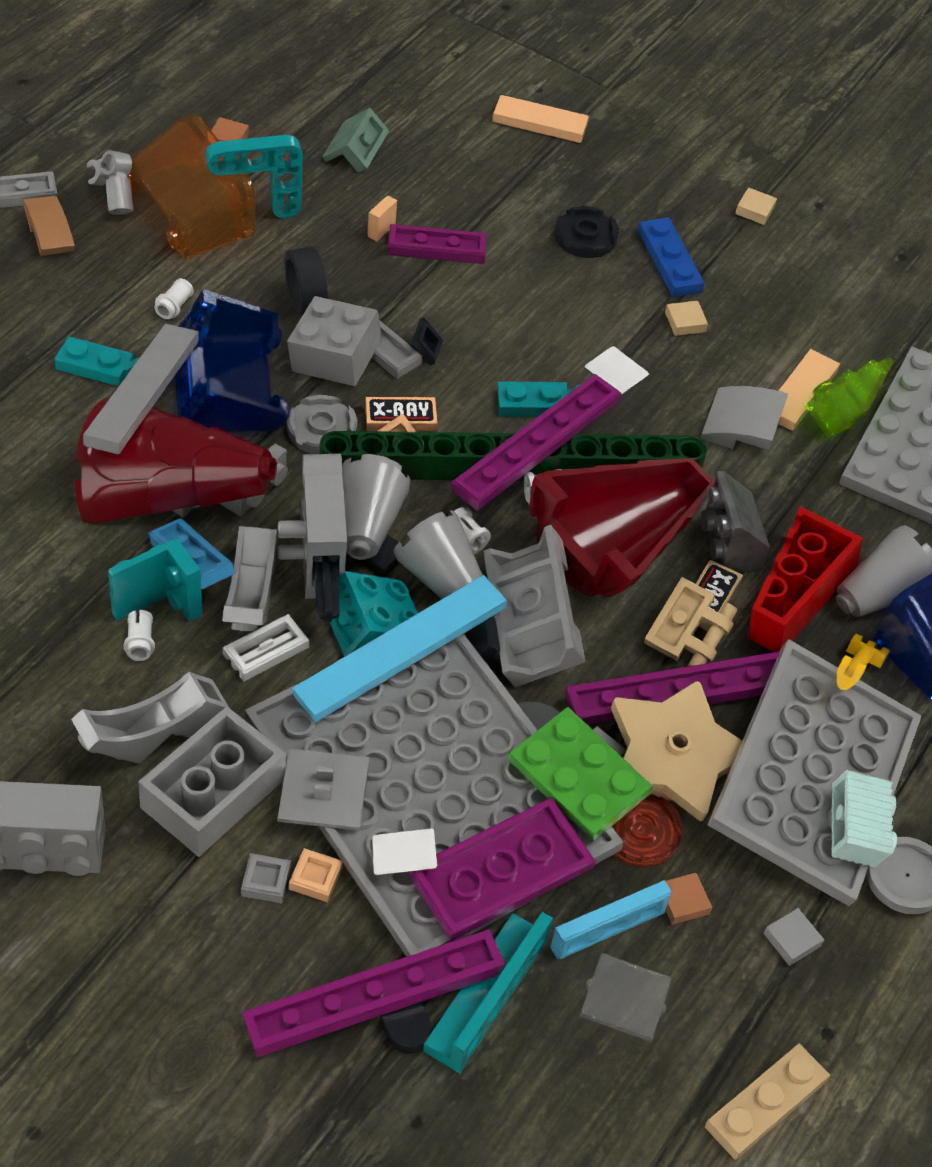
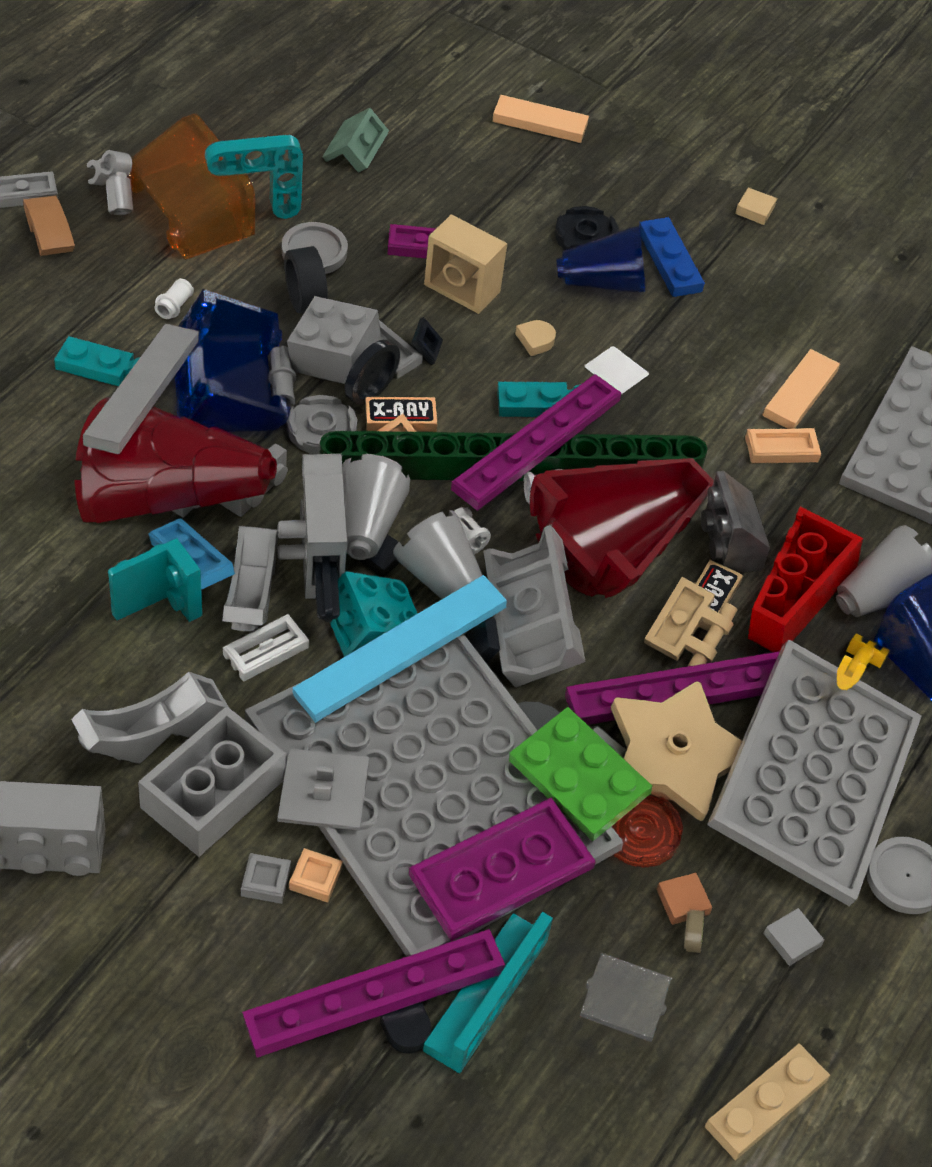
white pin [124,610,155,661] -> none
nougat tile [208,117,249,145] -> none
light nougat tile [367,196,397,242] -> none
white sticker [372,828,437,875] -> none
medium azure tile [550,880,672,959] -> none
tan tile [665,301,708,336] -> none
light grey slope [700,386,788,450] -> none
clear neon green slope [805,357,894,439] -> none
light aqua brick [832,770,897,867] -> none
none -> light grey axle [268,346,296,409]
none -> light grey piece [282,222,348,274]
none -> black piece [345,339,400,405]
none -> tan brick [424,214,507,314]
none -> tan tile [515,320,556,356]
none -> clear blue cone [556,226,645,293]
none -> dark tan tile [684,909,705,953]
none -> light nougat tile [745,428,821,463]

